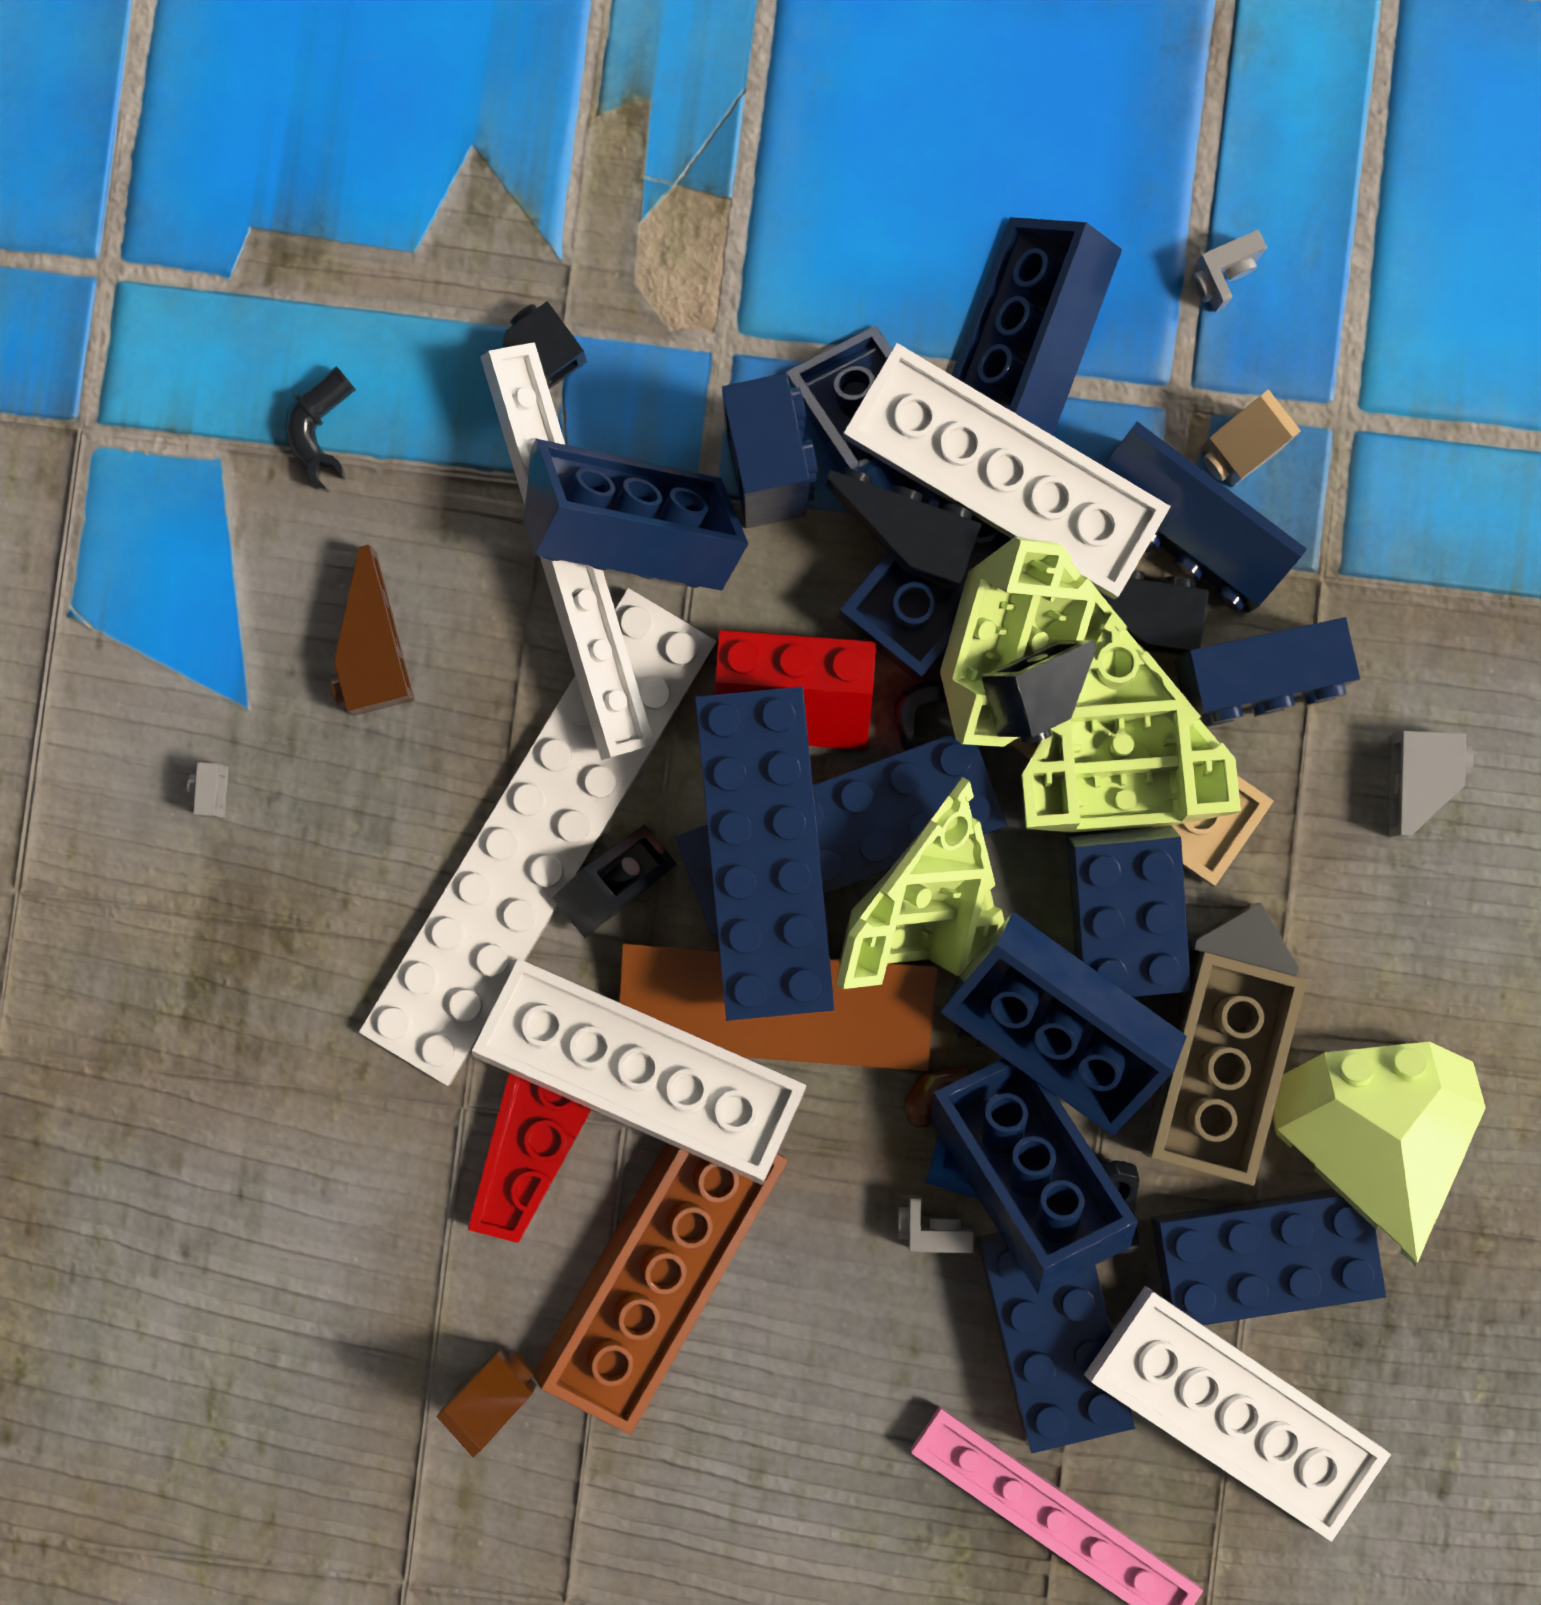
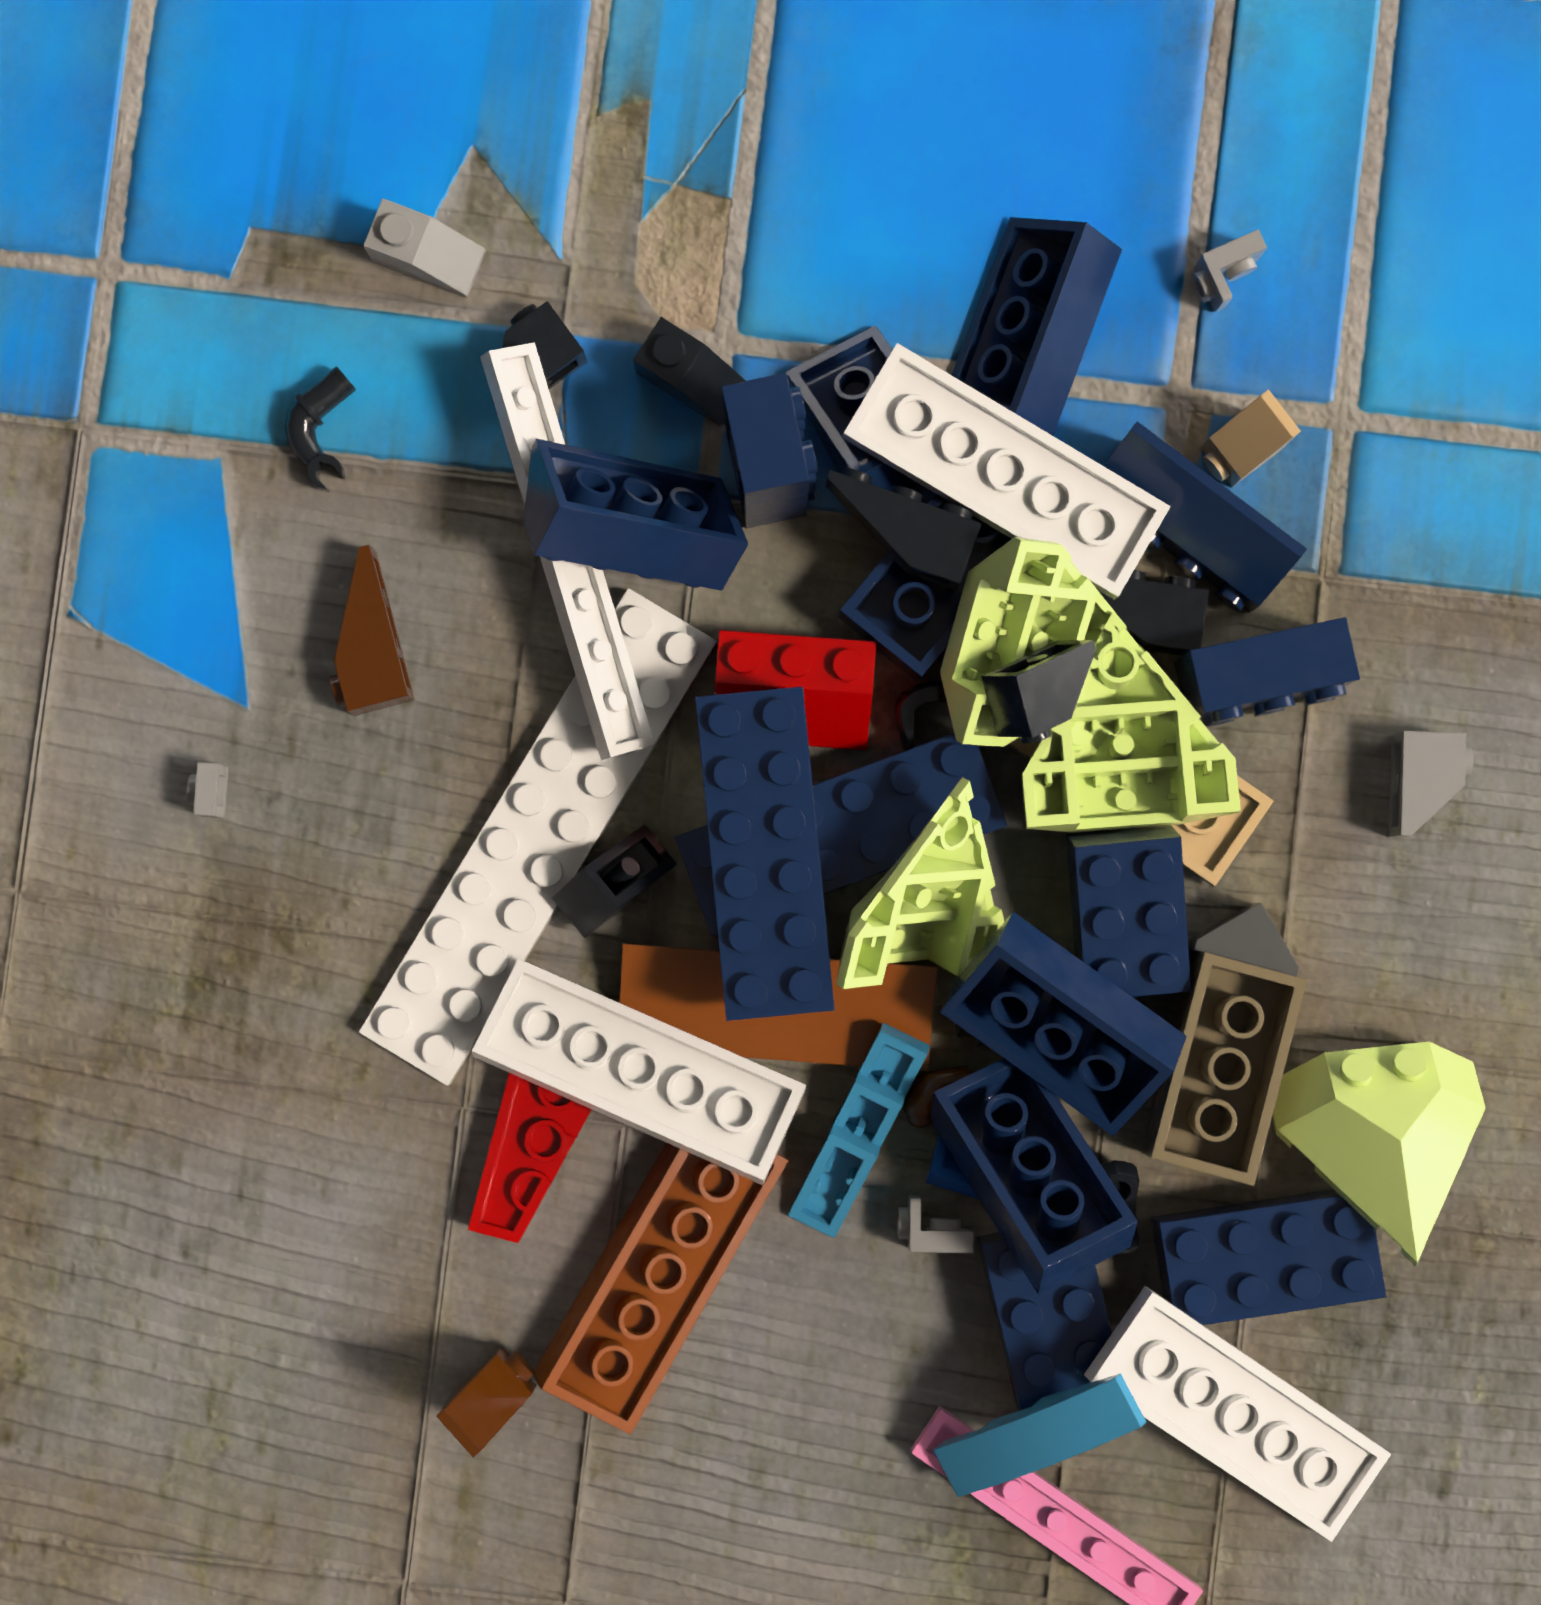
none -> light grey slope [364,198,486,298]
none -> black slope [633,317,746,428]
none -> dark azure slope [787,1023,930,1238]
none -> dark azure slope [933,1373,1147,1497]

